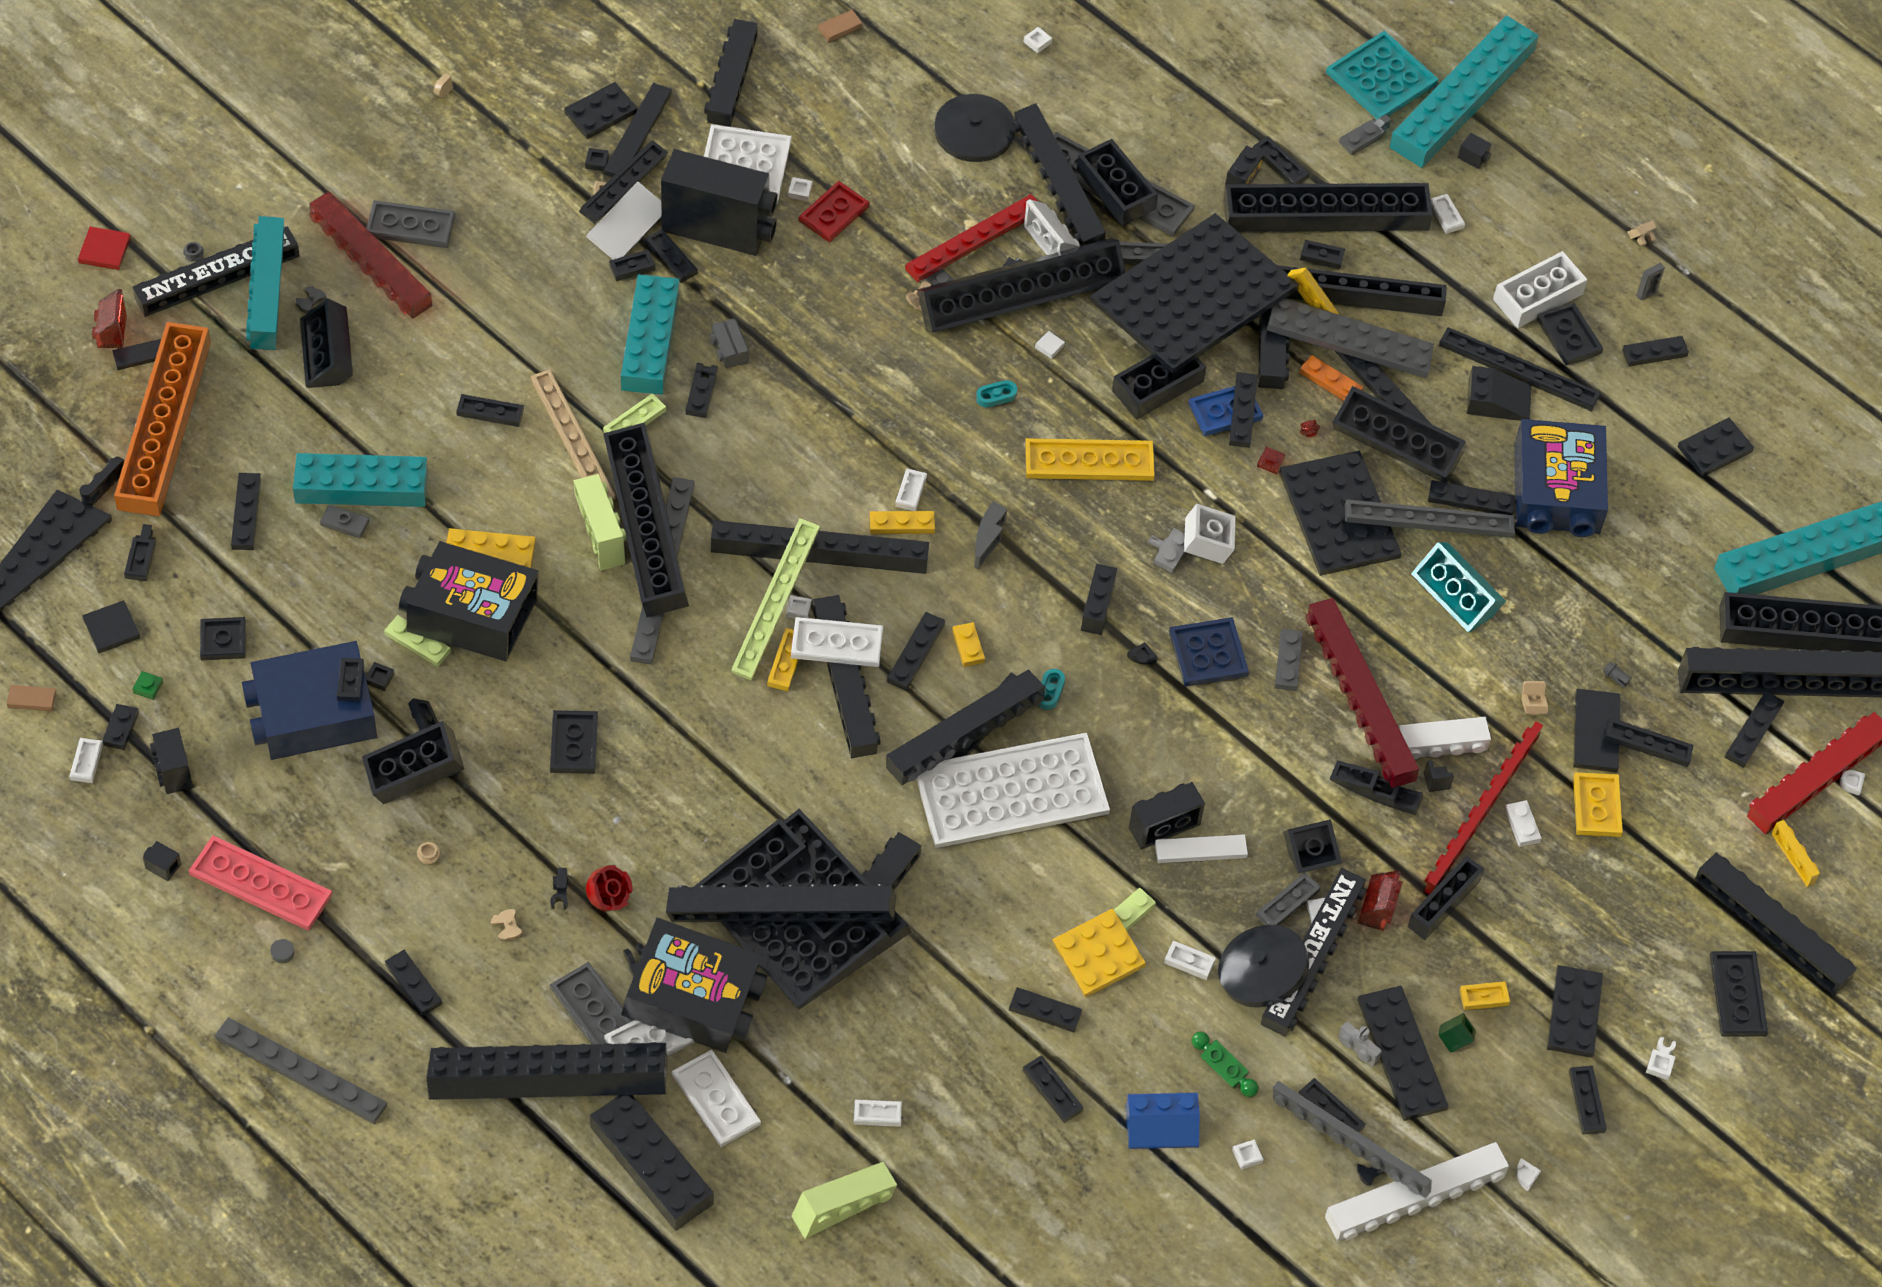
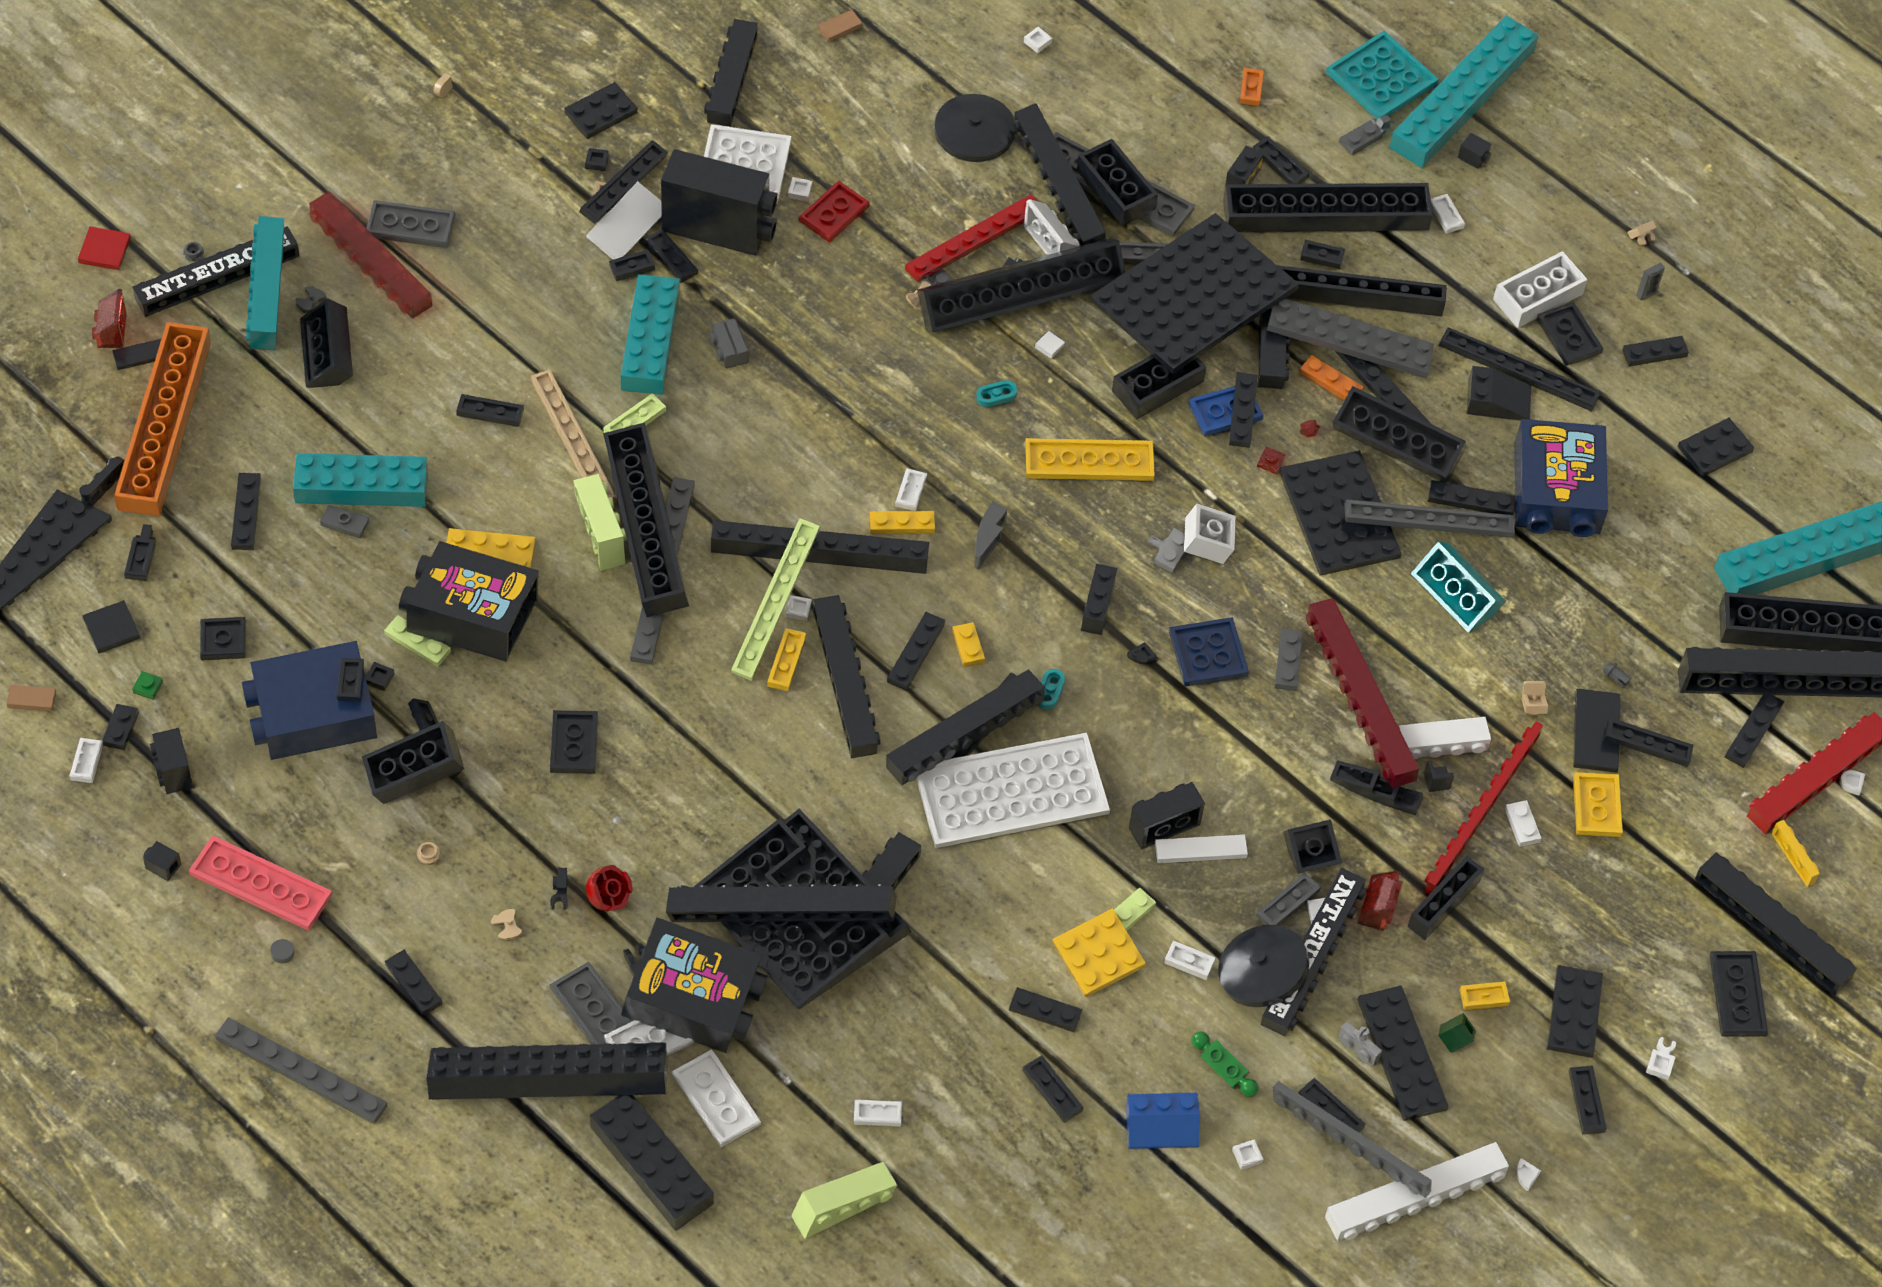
black tile [604,83,672,177] -> none
black plate [685,363,718,418] -> none
white tile [791,617,883,667] -> none
yellow plate [1287,267,1339,314] -> none
black piece [1357,1164,1386,1186] -> none
none -> orange plate [1239,68,1264,106]

